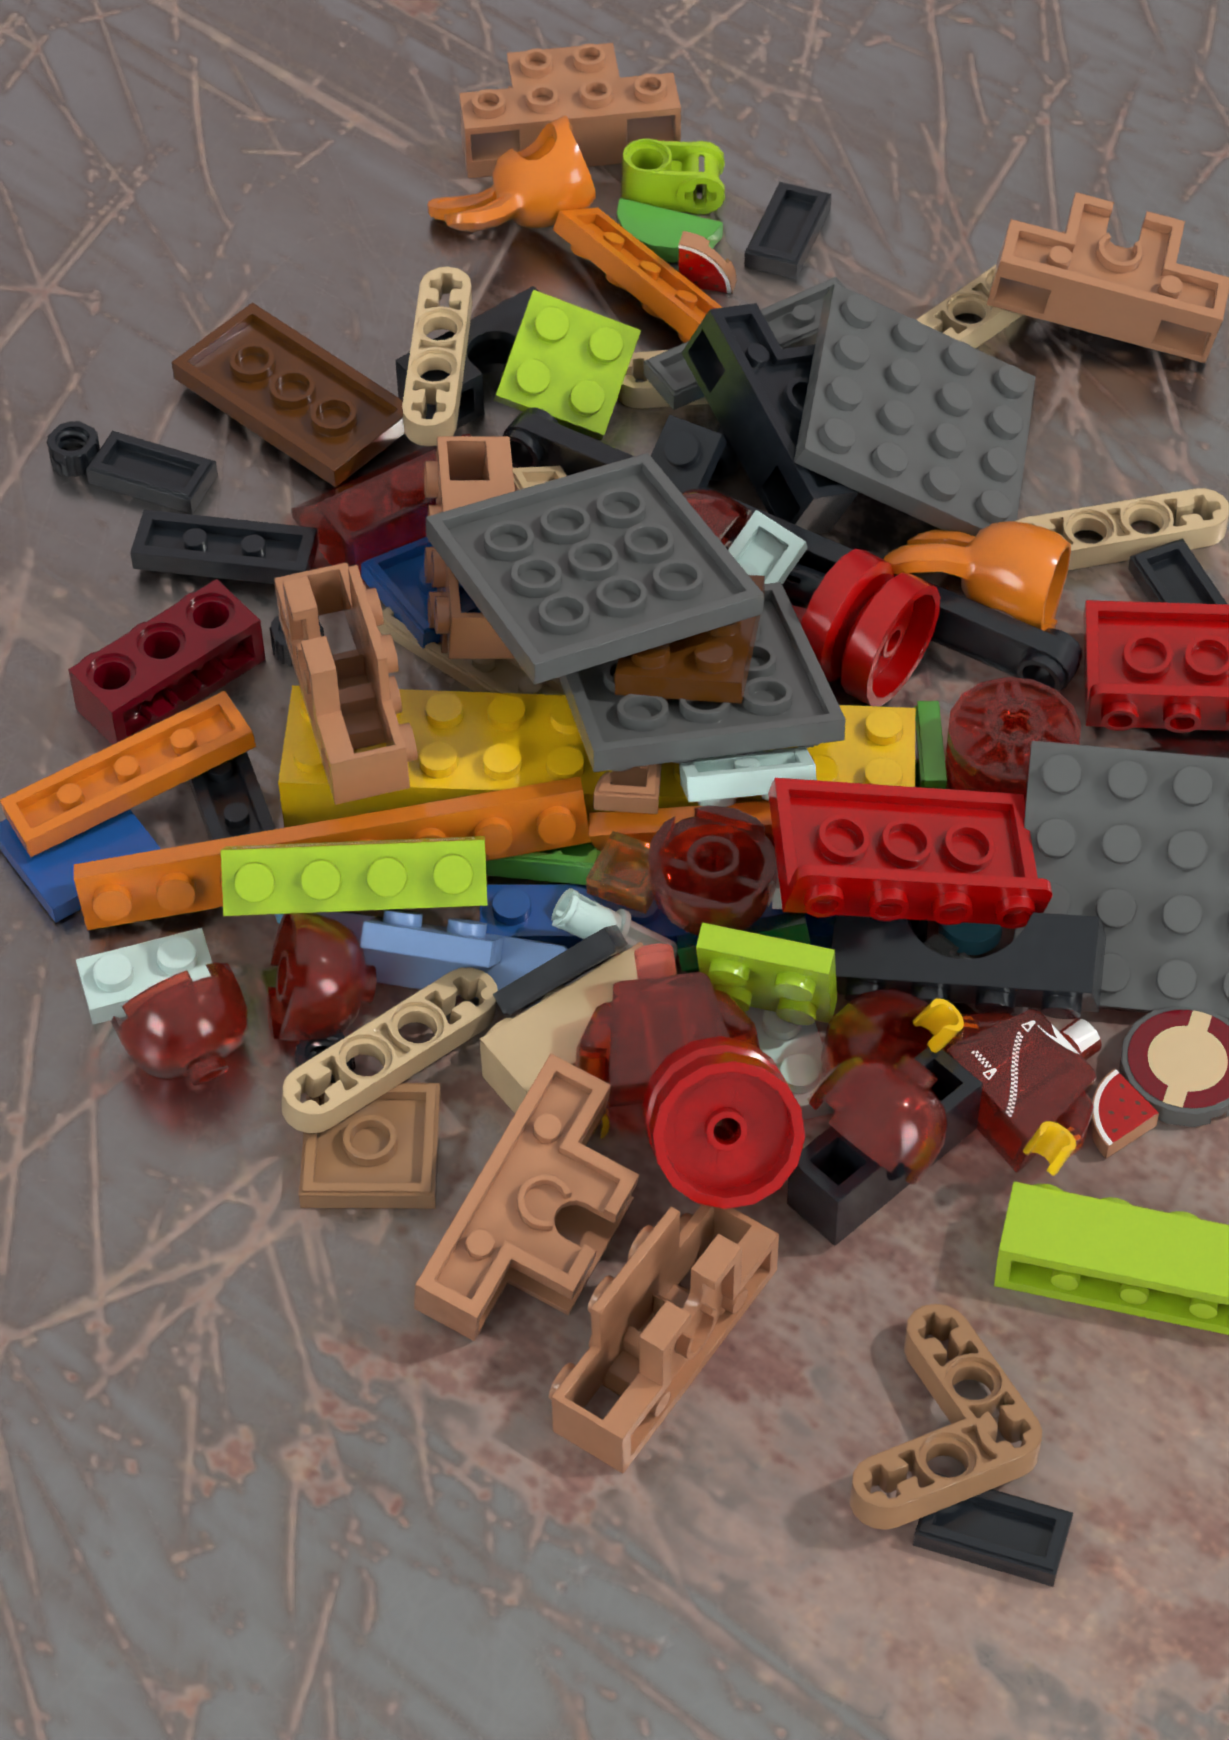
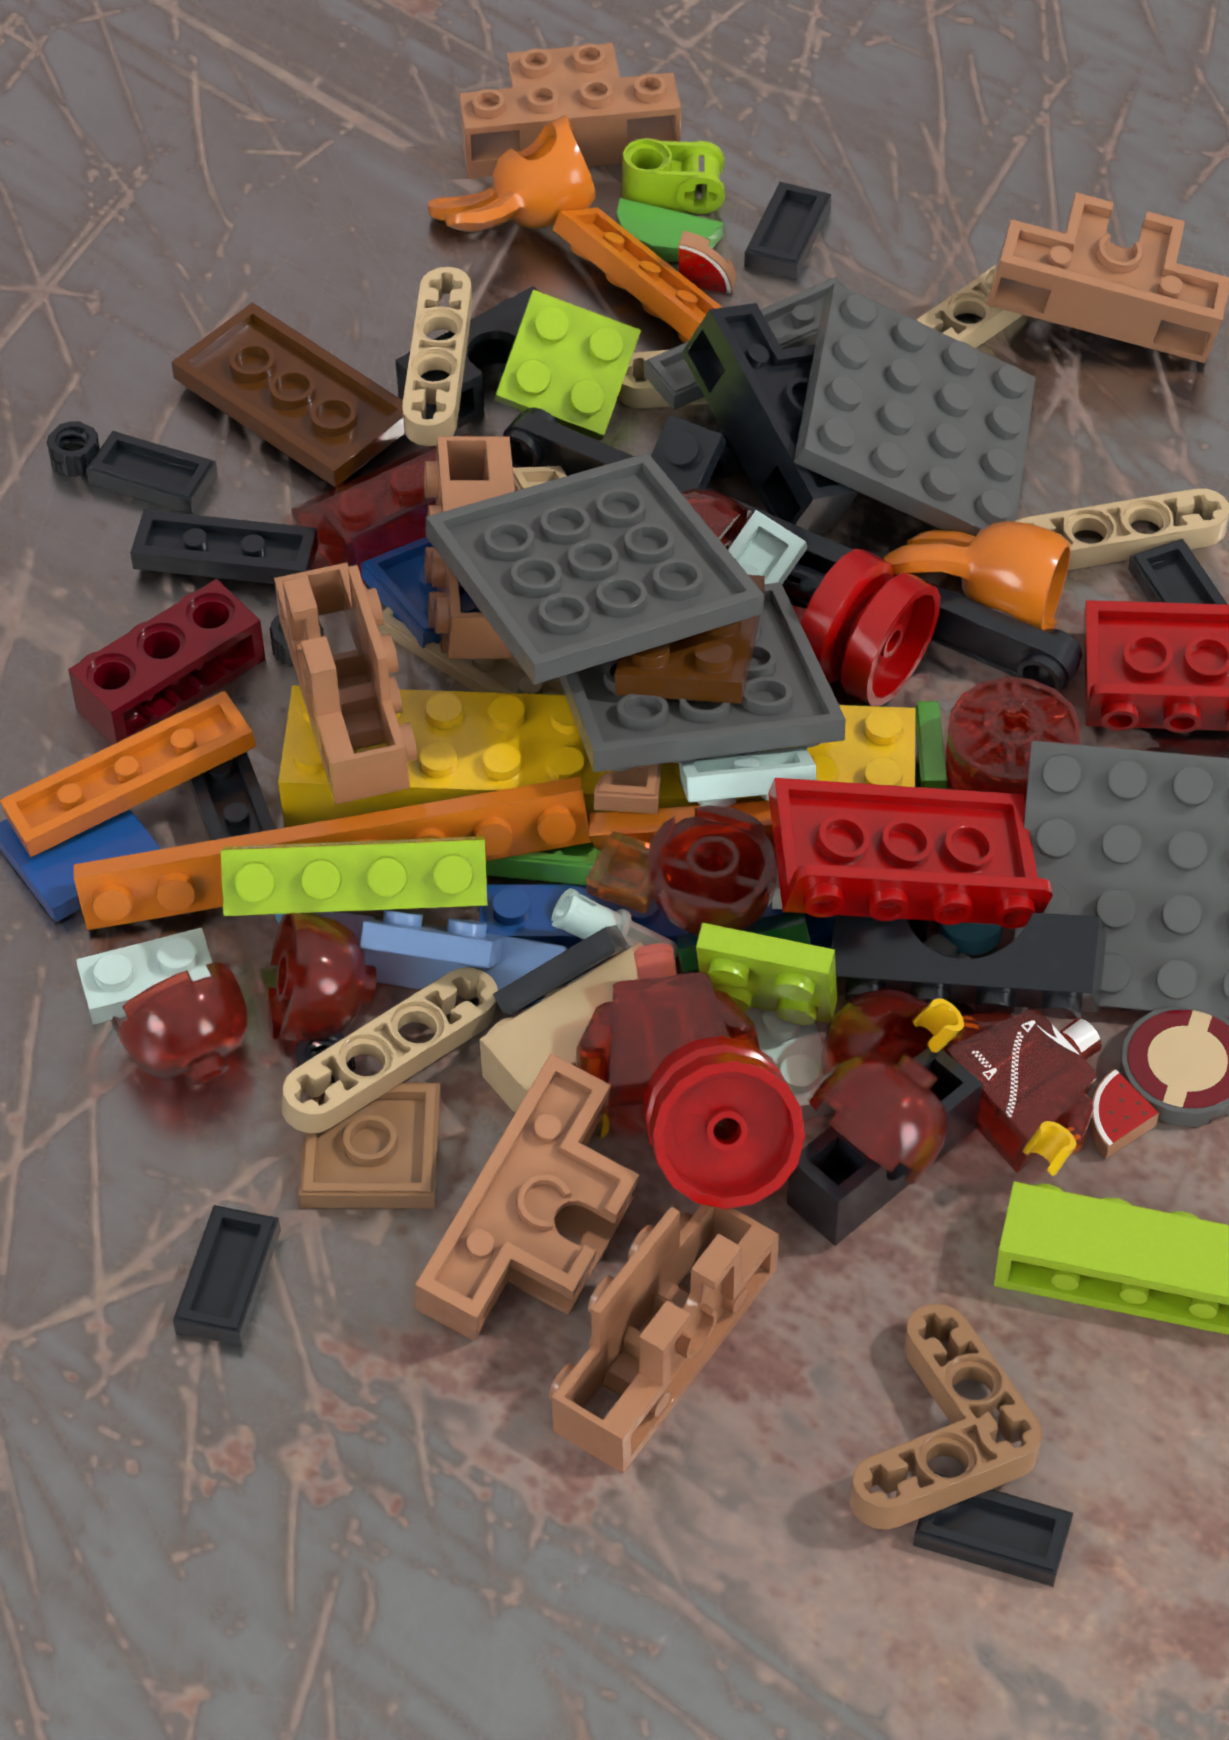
none -> black tile [173,1205,281,1346]

